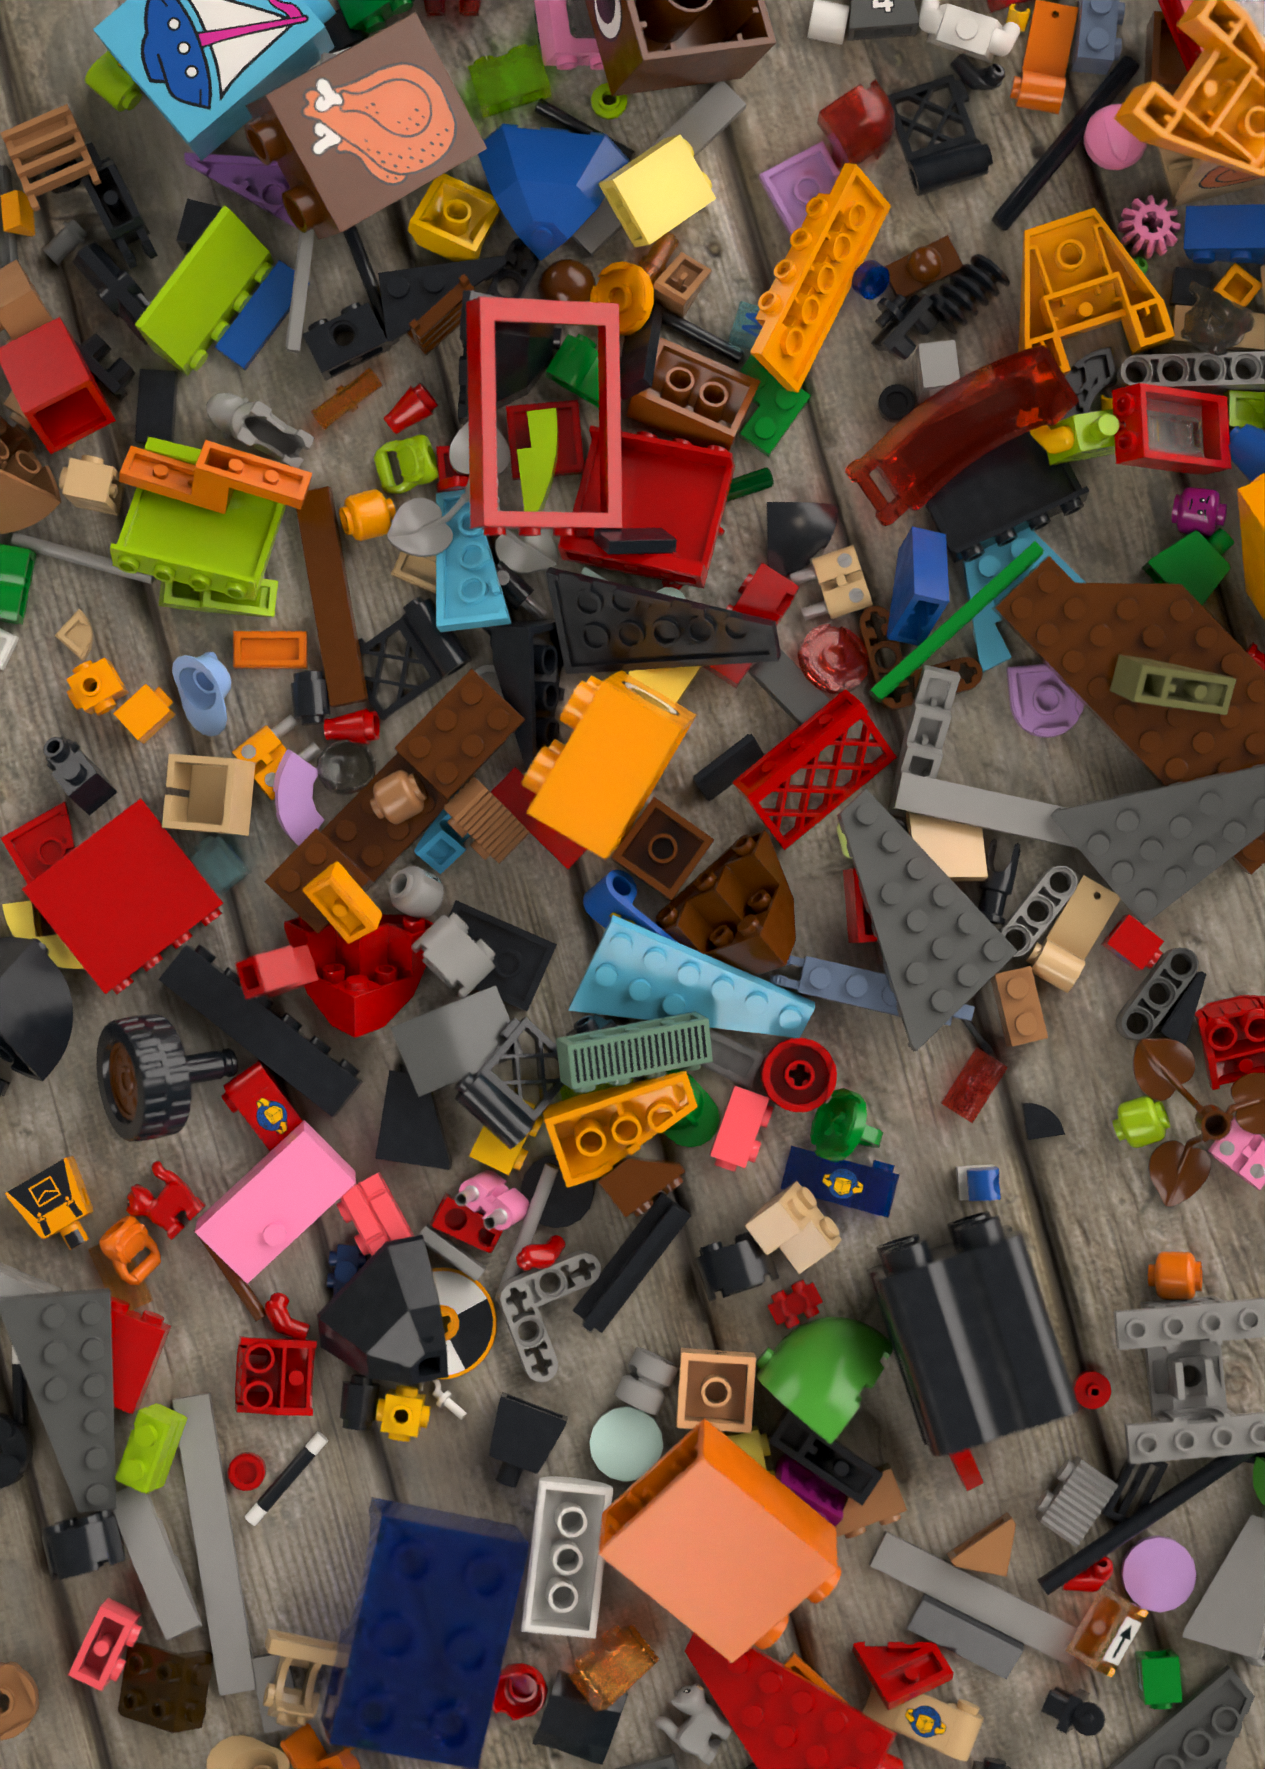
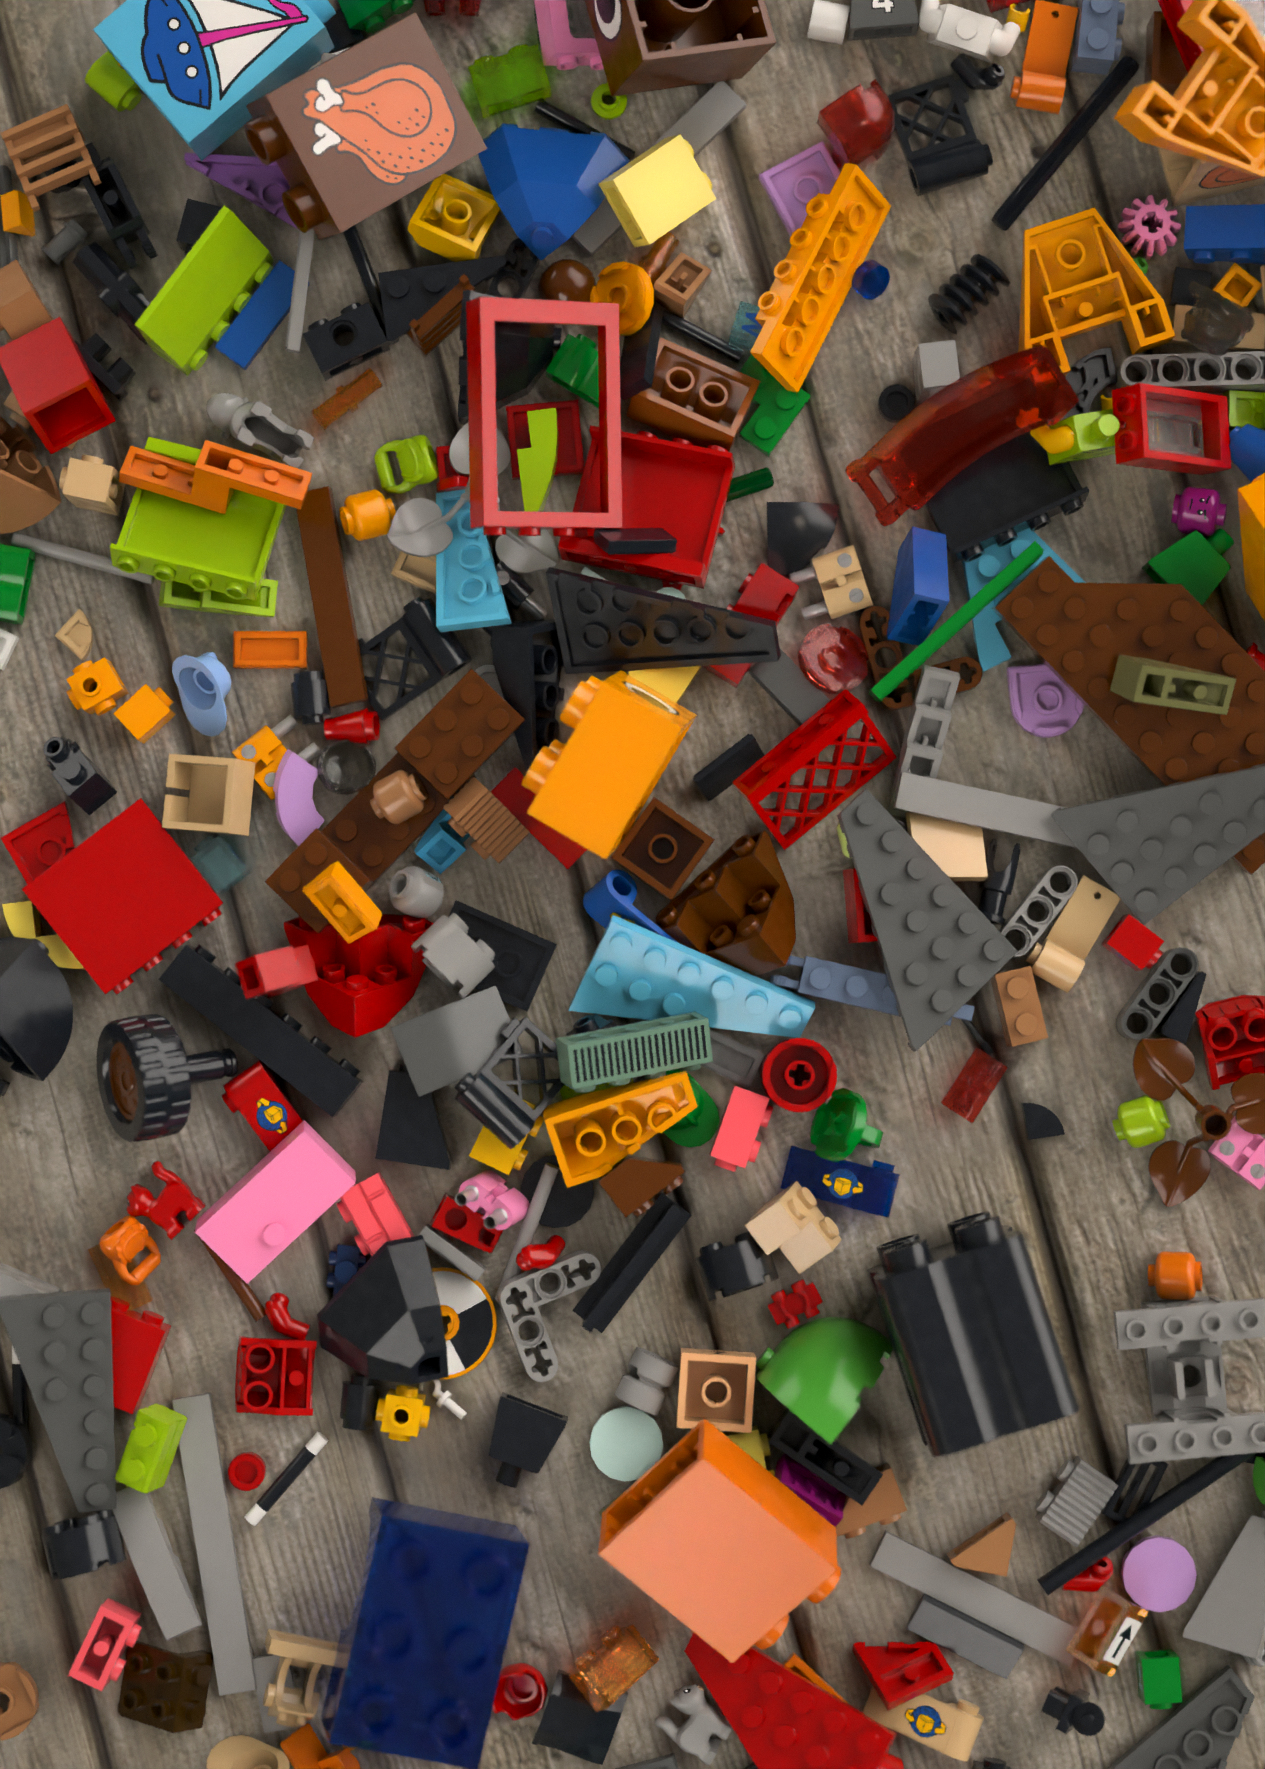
torso [5,1156,94,1250] -> none
black tile [135,369,178,444] -> none
red cone [383,383,439,435] -> none
white brick [521,1476,613,1638] -> none
black hips [871,294,939,360] -> none
reddish brown tile [882,235,963,299] -> none
red beam [949,1449,984,1492] -> none
blue leg [956,1164,1001,1201] -> none
red tile [1072,1370,1111,1409] -> none
bright pink piece [1084,104,1147,171] -> none

